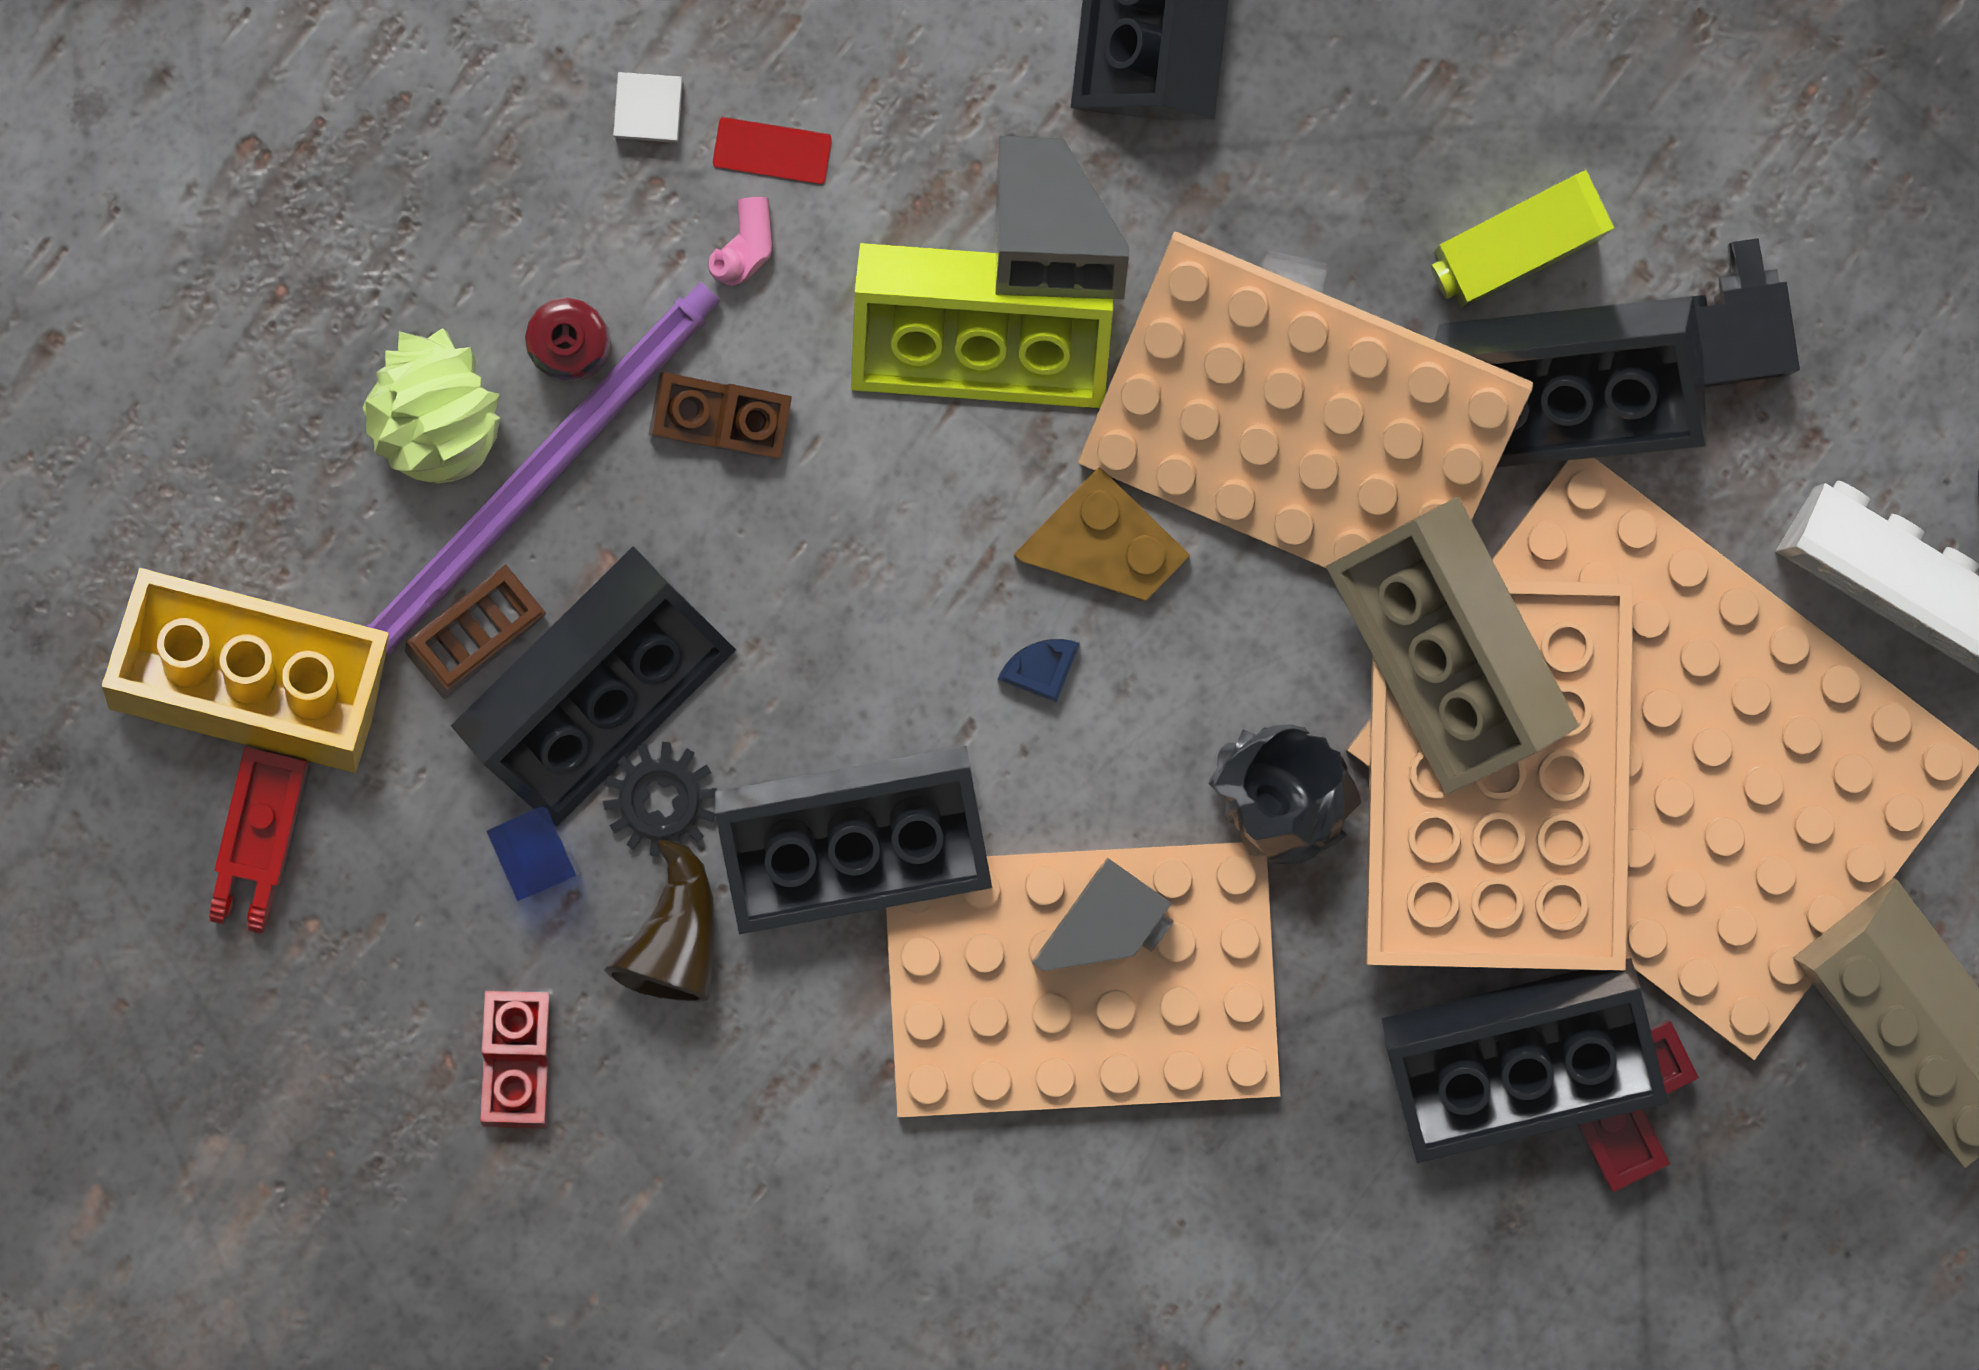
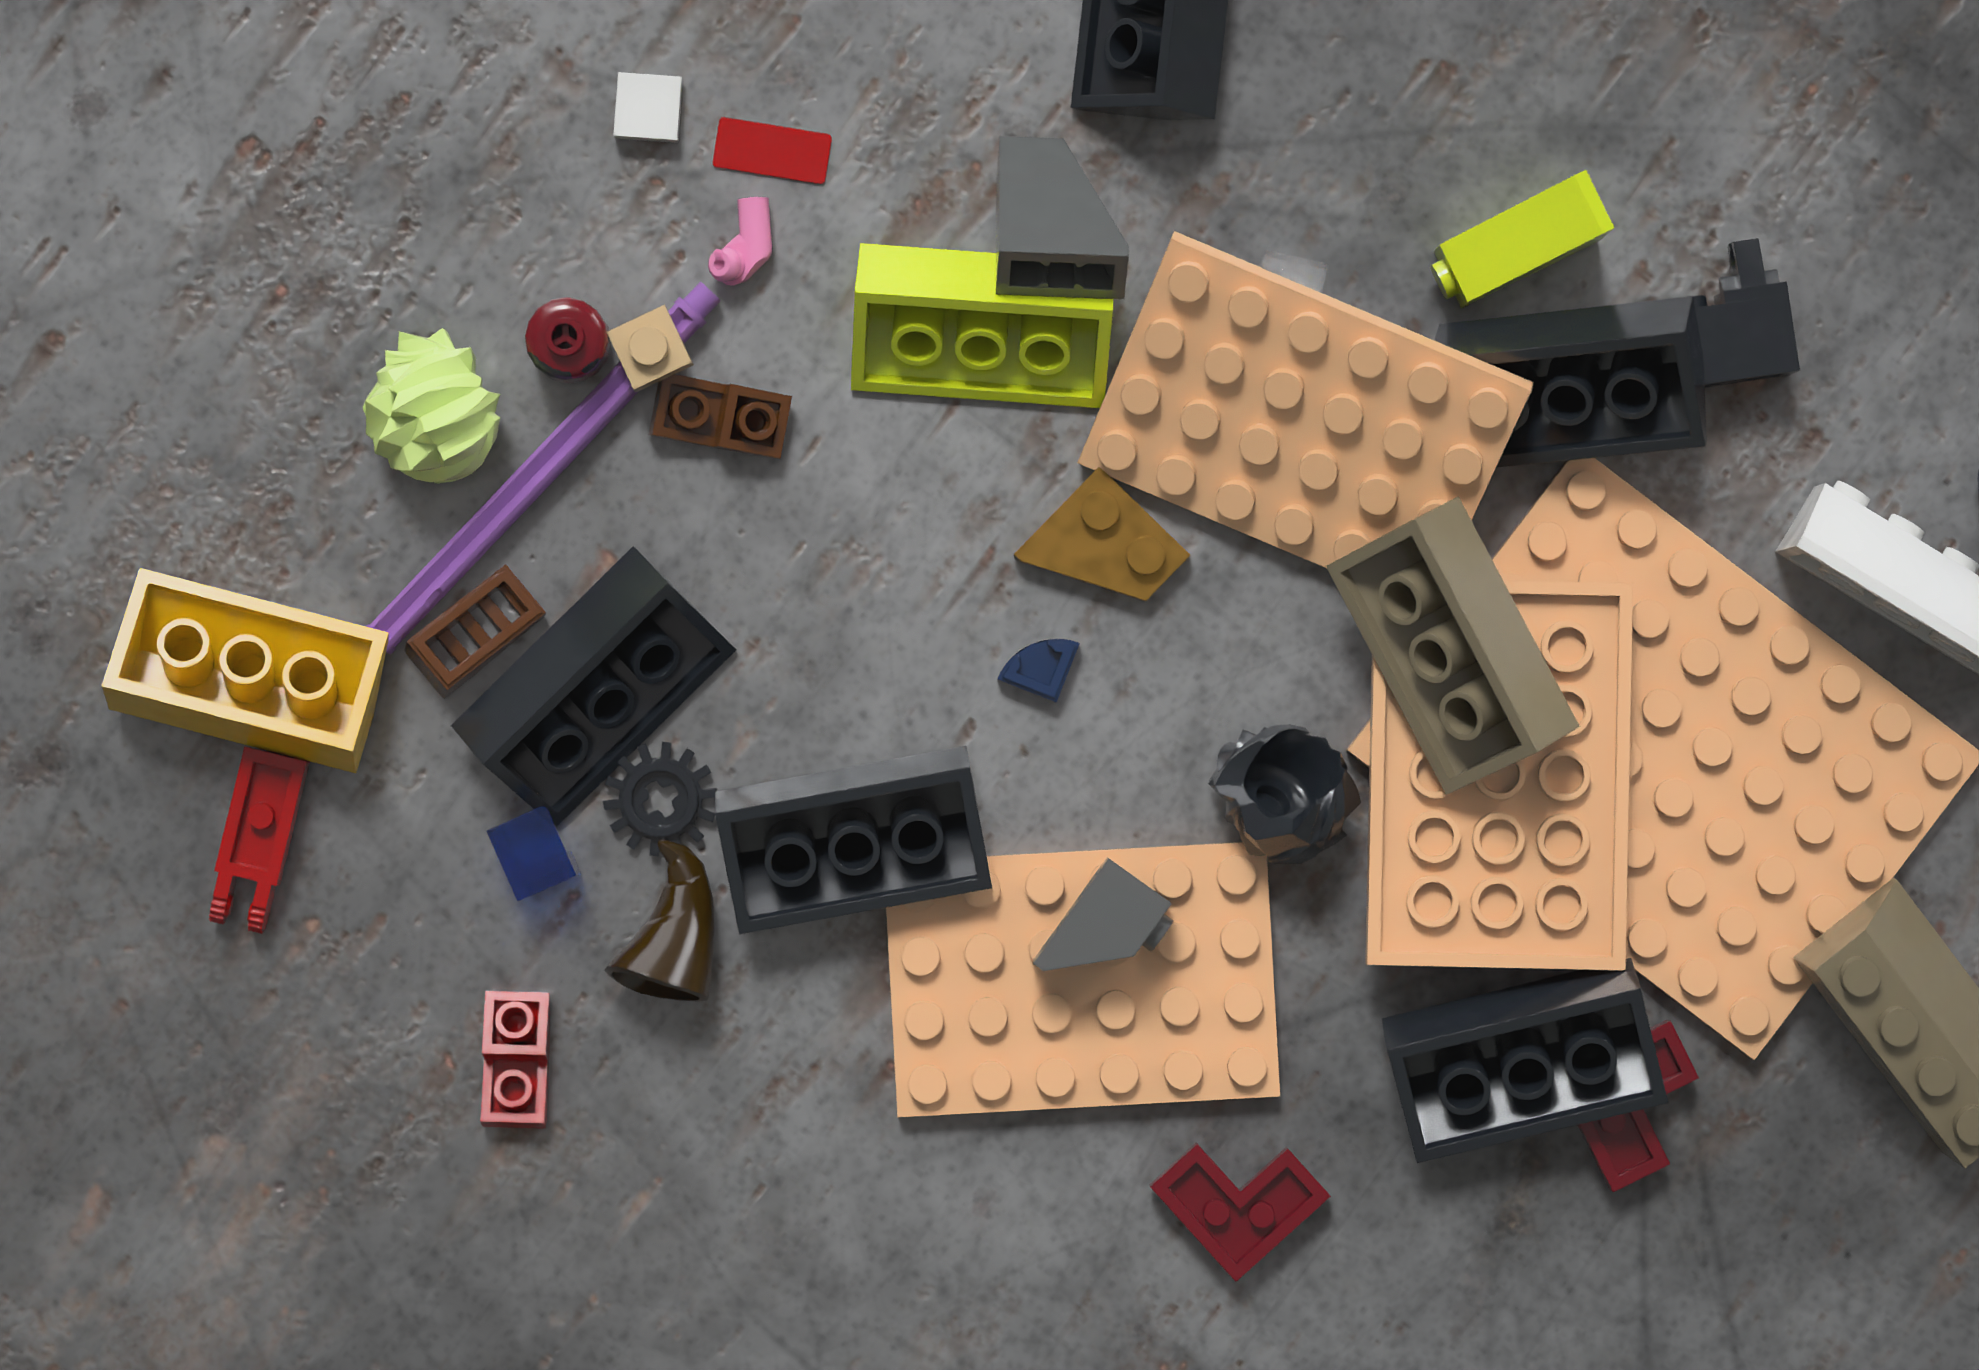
none -> tan plate [607,304,694,392]
none -> dark red plate [1149,1142,1331,1282]

